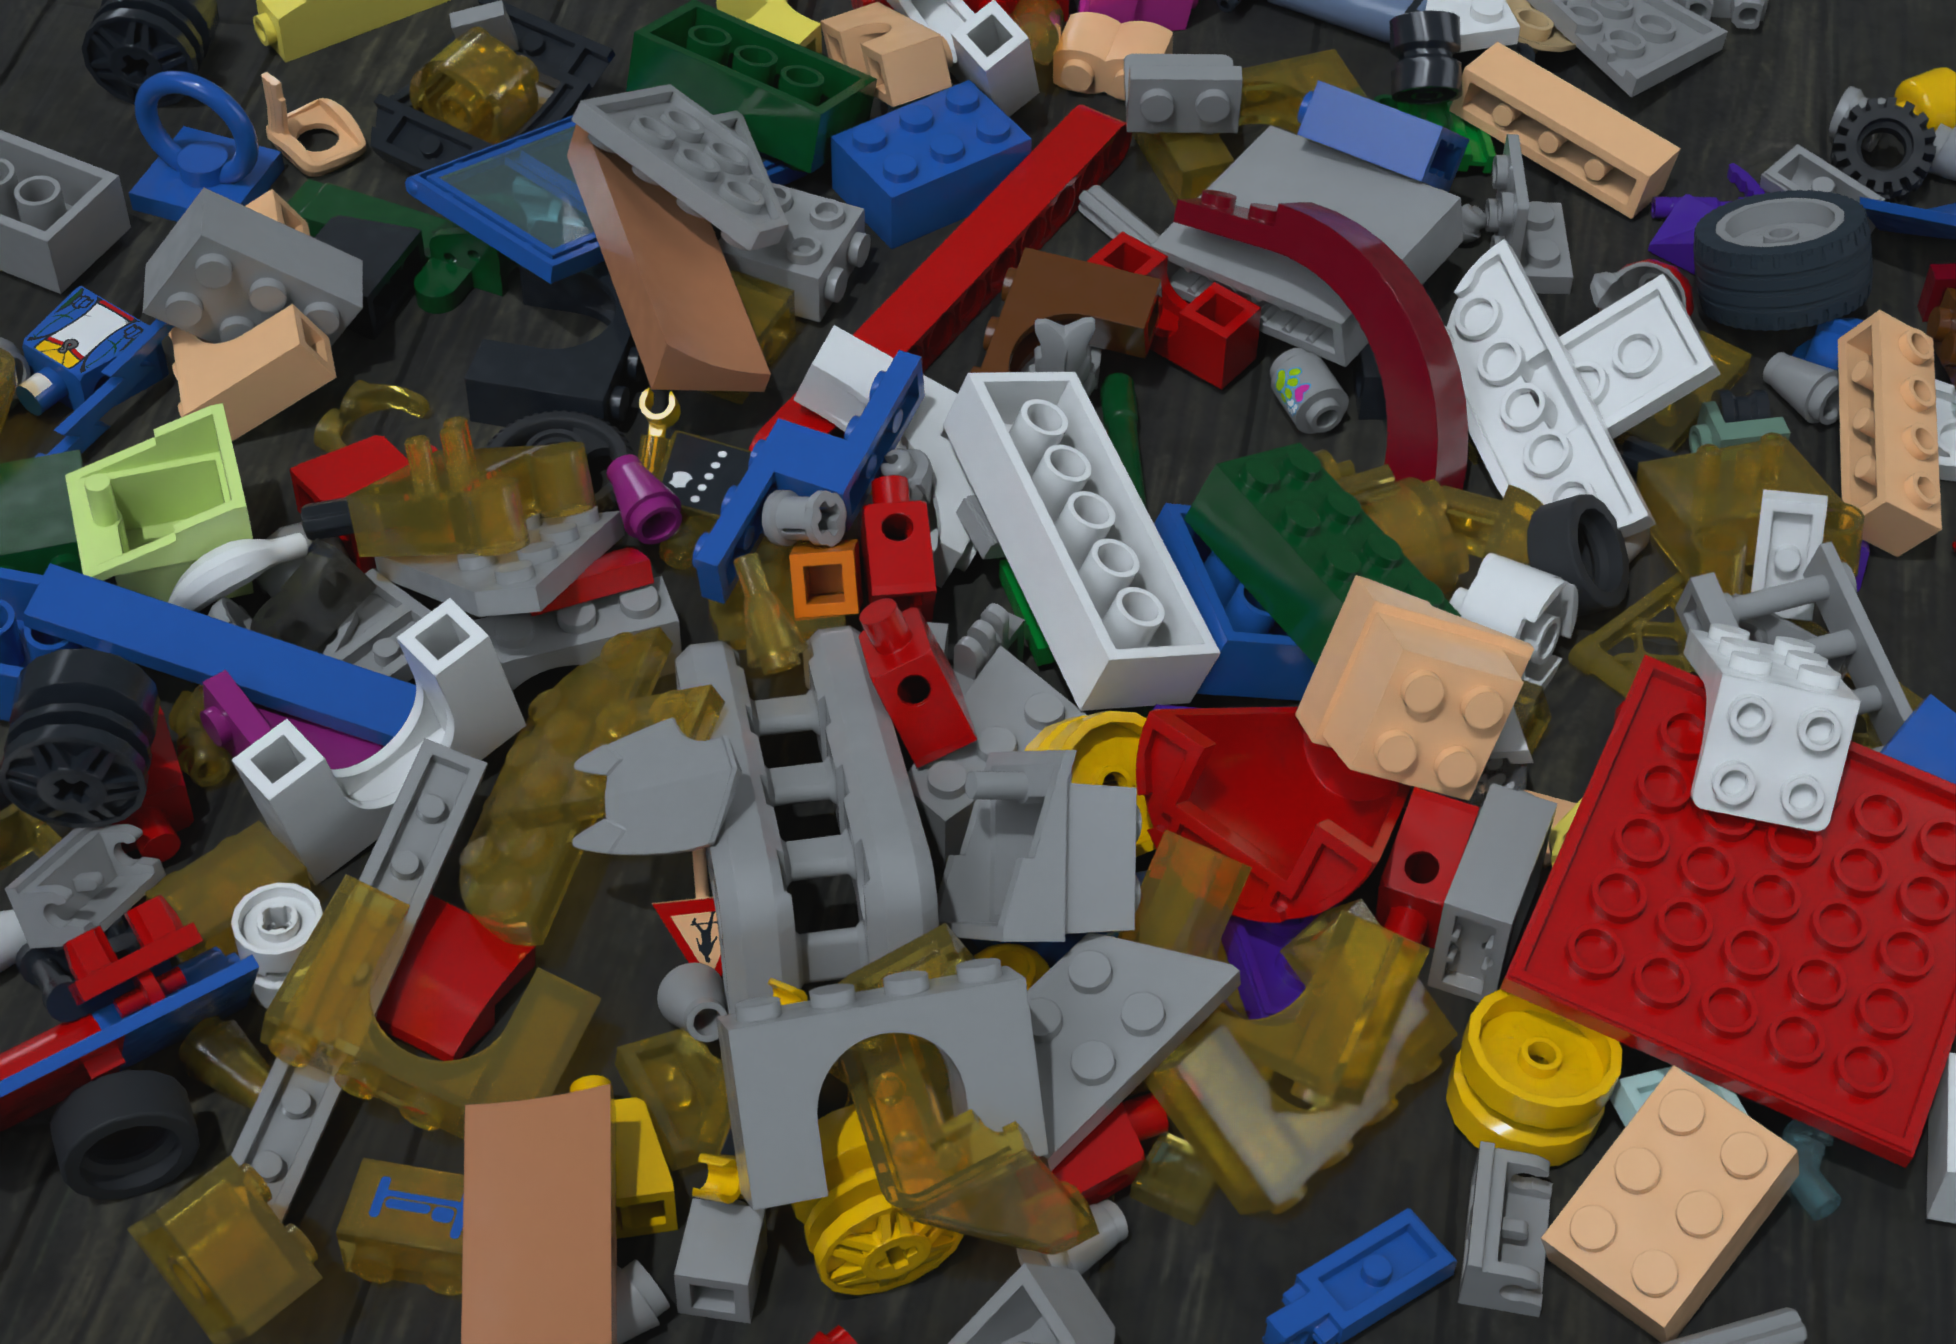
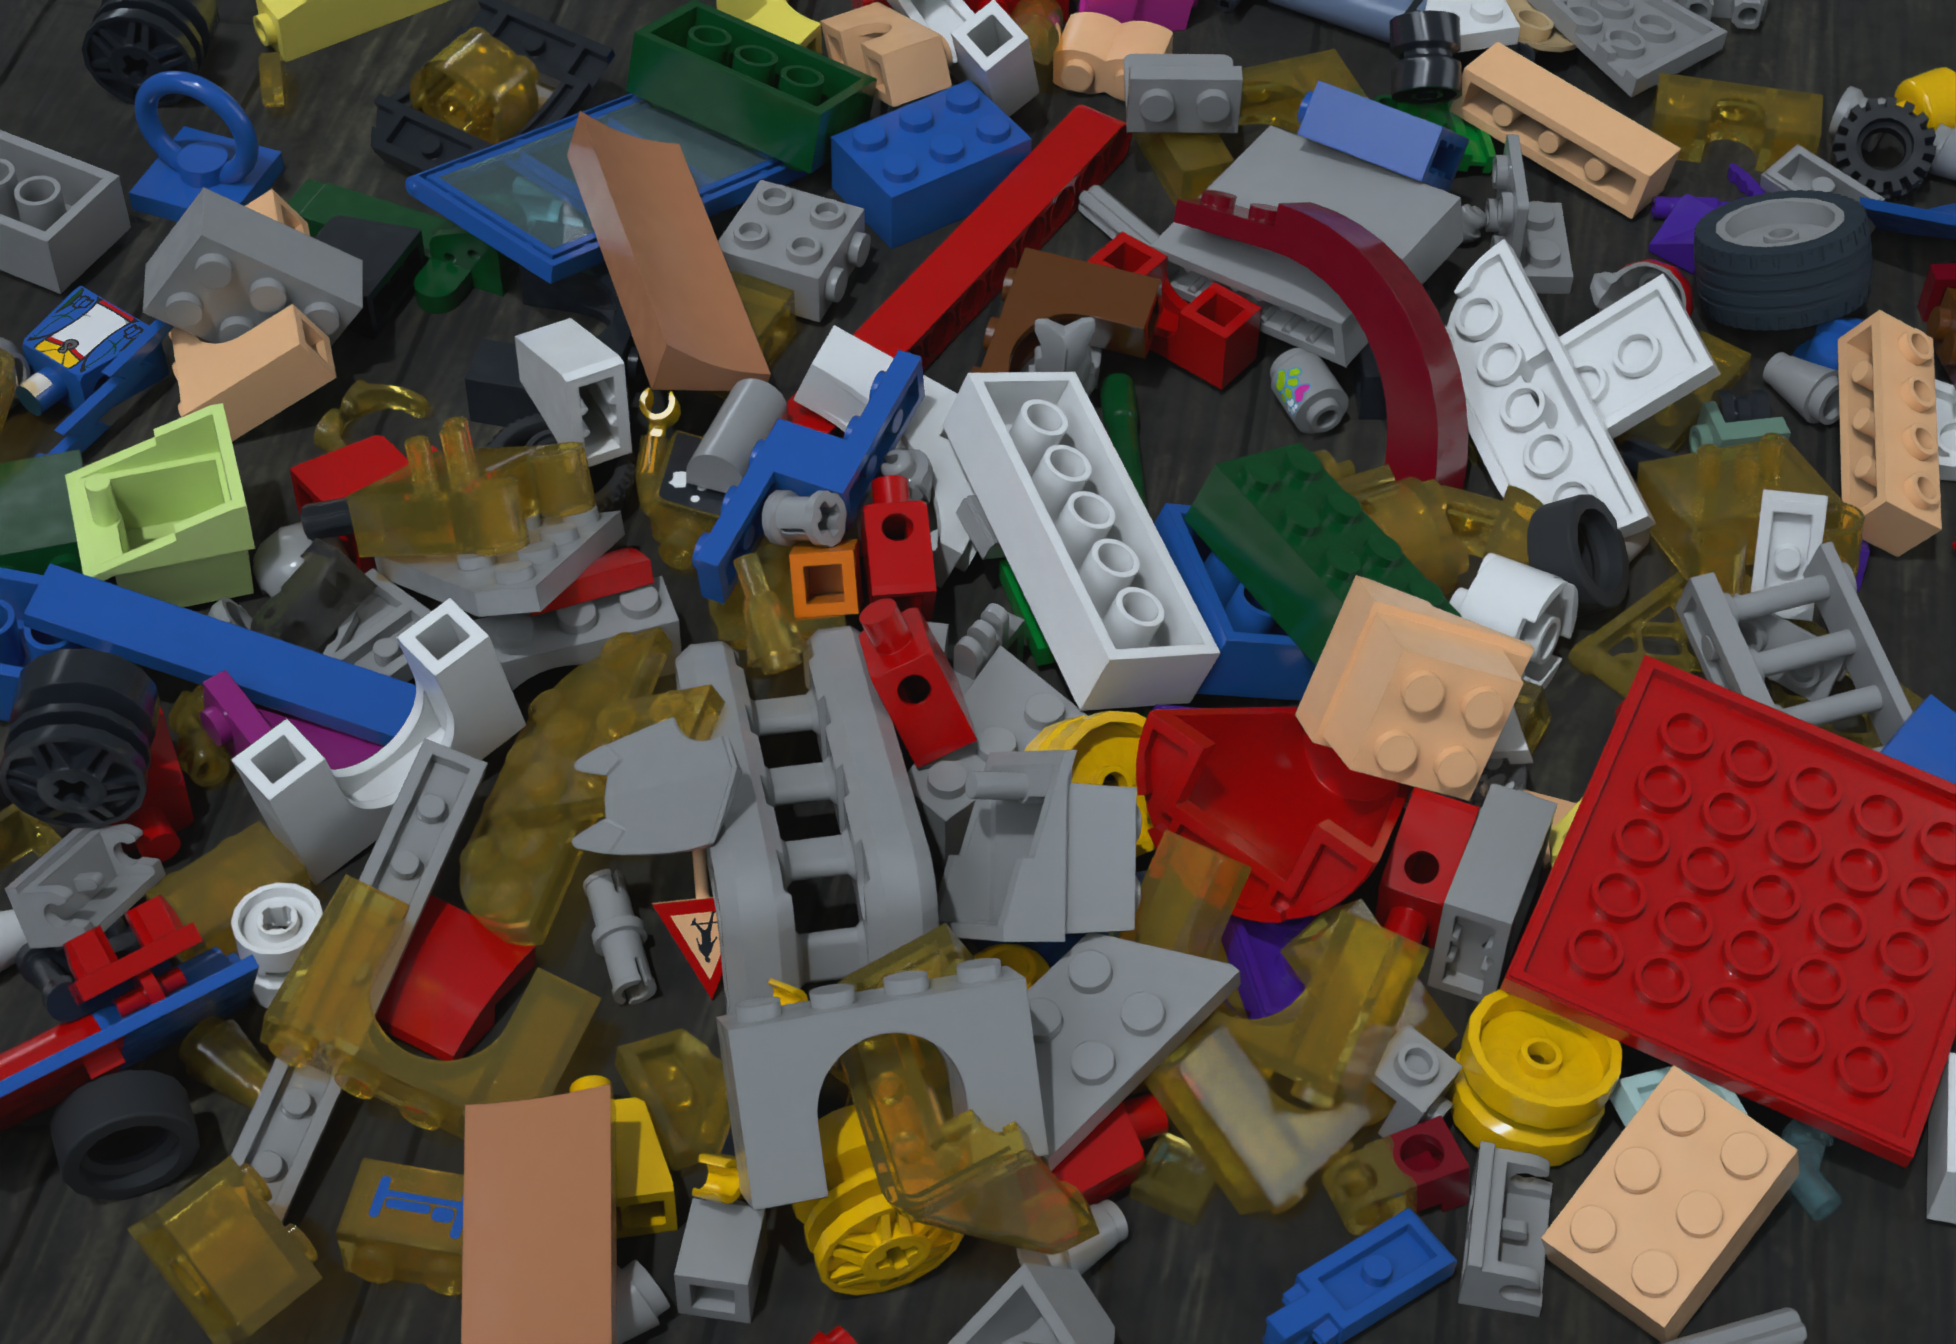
white piece [168,533,308,612] -> none
light nougat piece [261,72,367,177] -> none
light grey tile [449,0,519,62] -> none
light grey wing [571,84,788,251] -> none
magenta cone [606,454,682,544] -> none
light grey cone [657,963,727,1042] -> none
white bracket [1683,623,1861,831] -> none
none -> clear yellow tile [258,52,287,108]
none -> white slope [515,318,632,471]
none -> light grey pin [583,869,657,1005]
none -> light grey brick [686,378,788,493]
none -> leg [1322,1115,1470,1235]
none -> light grey bracket [1365,1025,1463,1143]
none -> clear yellow arch [1649,73,1823,172]

